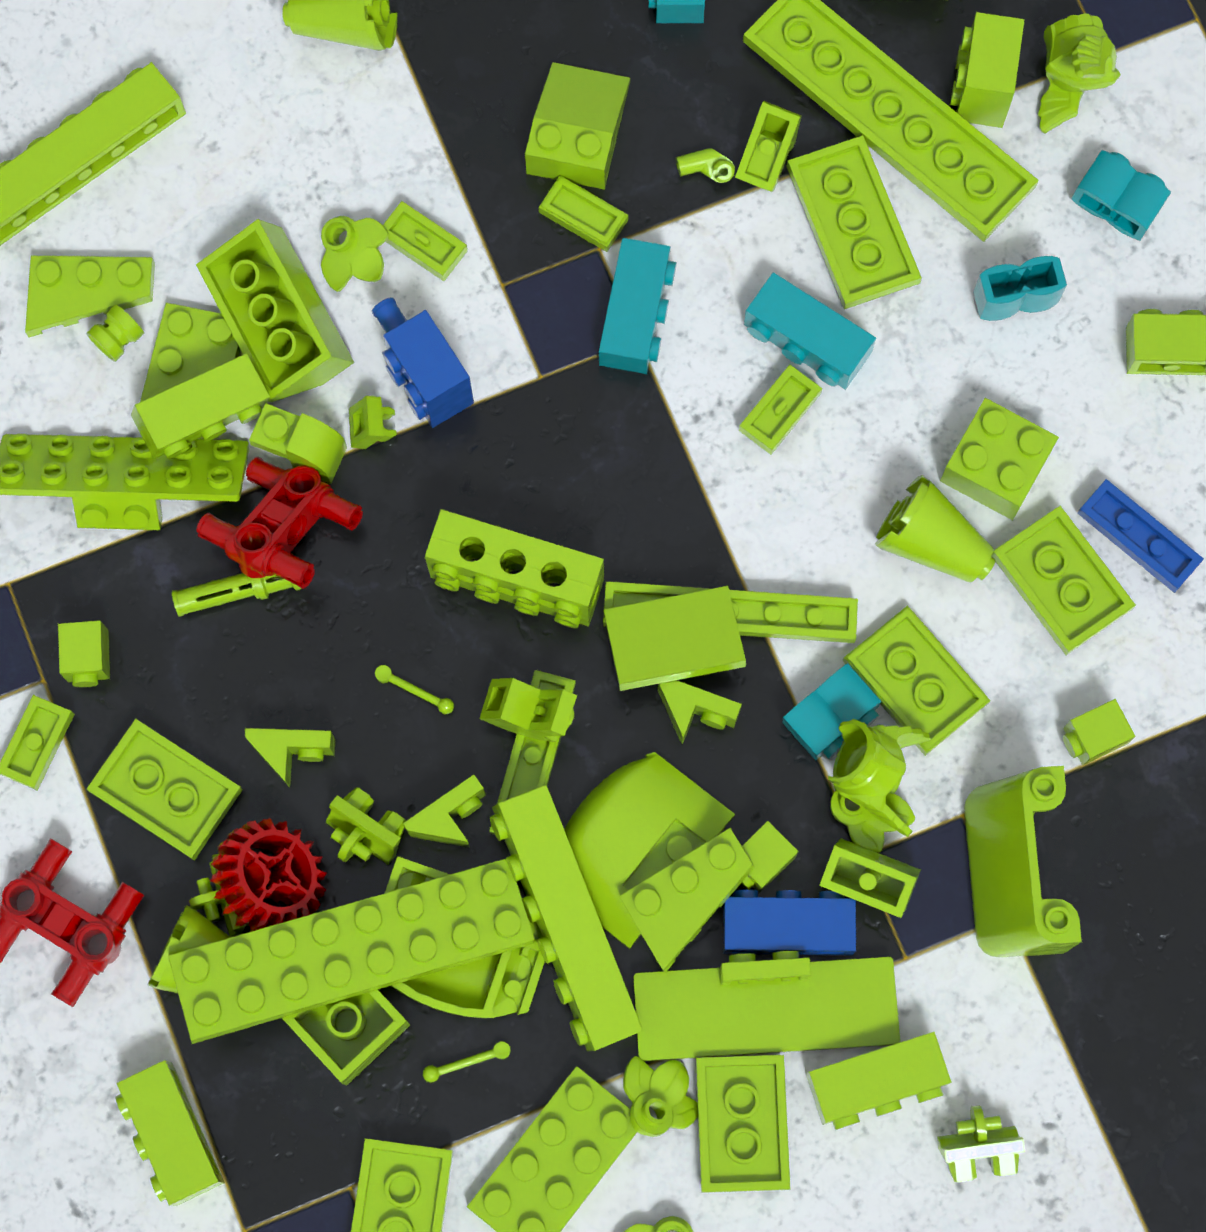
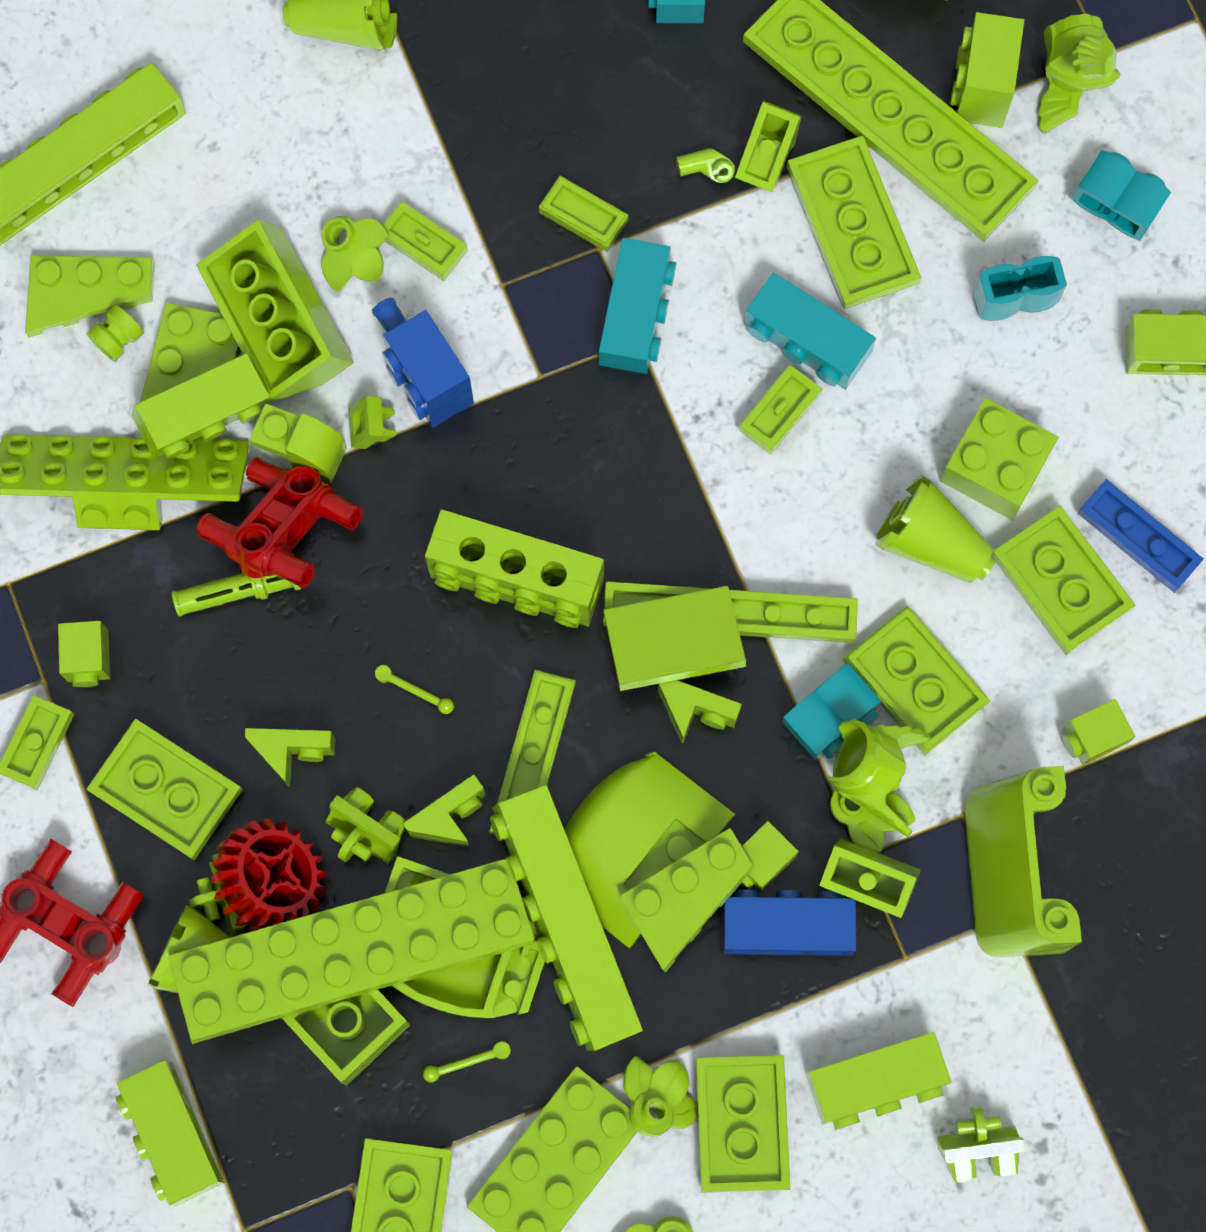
lime brick [479,678,577,742] -> none
lime slope [525,62,630,190] -> none
lime bracket [634,951,900,1061] -> none

